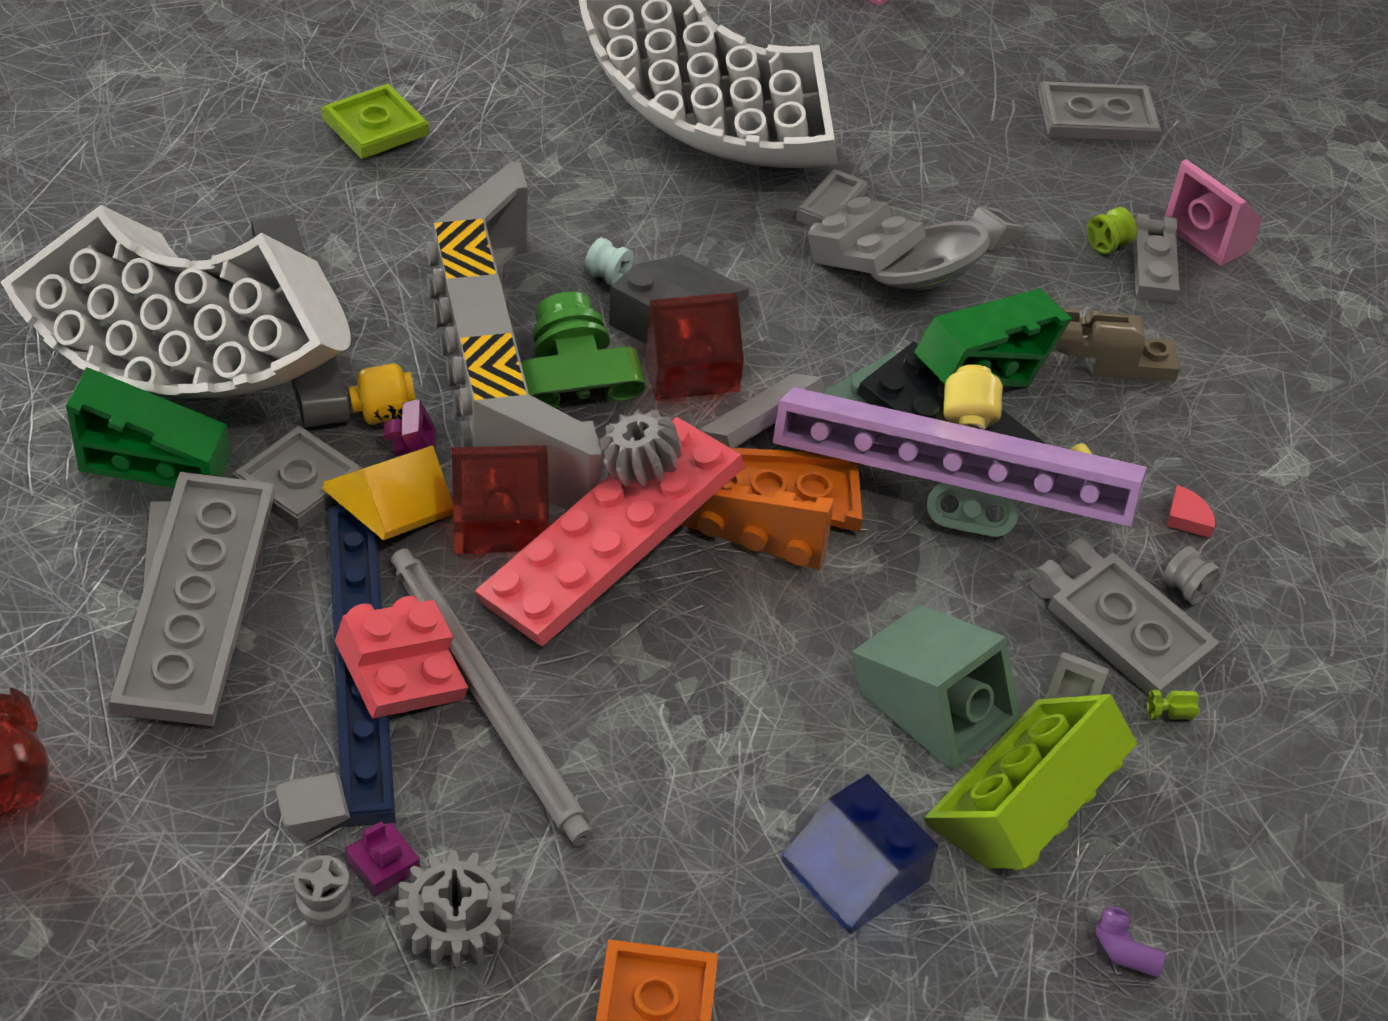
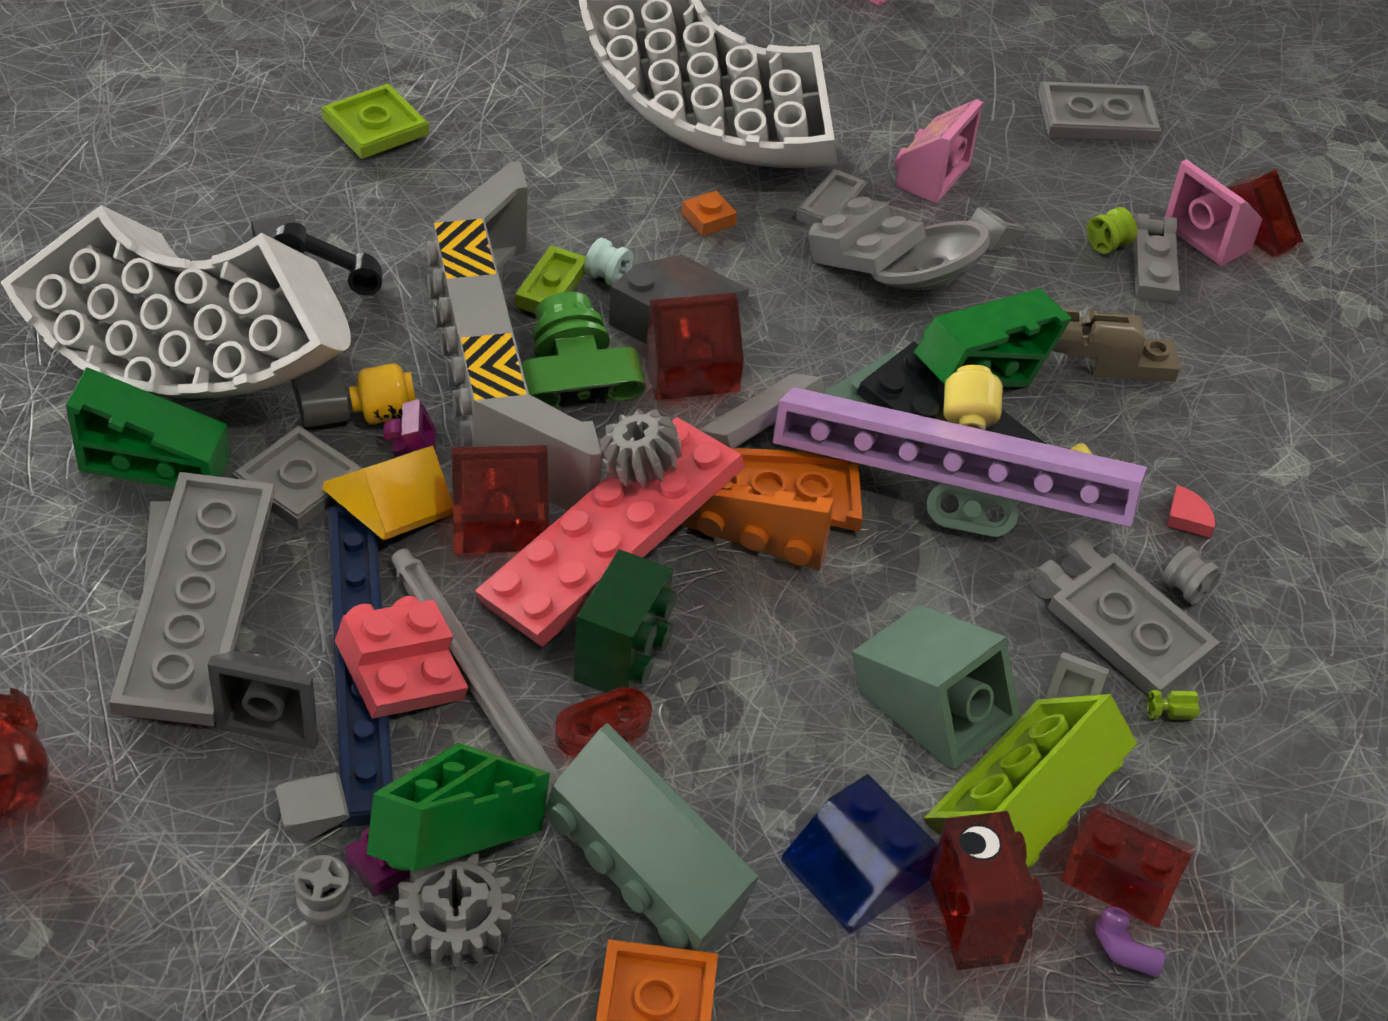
none -> dark grey slope [207,650,319,749]
none -> black bar [271,223,383,295]
none -> green wedge [366,743,550,871]
none -> lime plate [515,245,586,313]
none -> sand green slope [545,723,759,952]
none -> clear red plate [555,688,652,757]
none -> dark green brick [573,549,677,701]
none -> orange plate [681,190,737,237]
none -> bright pink slope [894,99,983,204]
none -> clear red brick [929,811,1043,970]
none -> clear red slope [1061,802,1197,928]
none -> clear red slope [1226,169,1303,257]

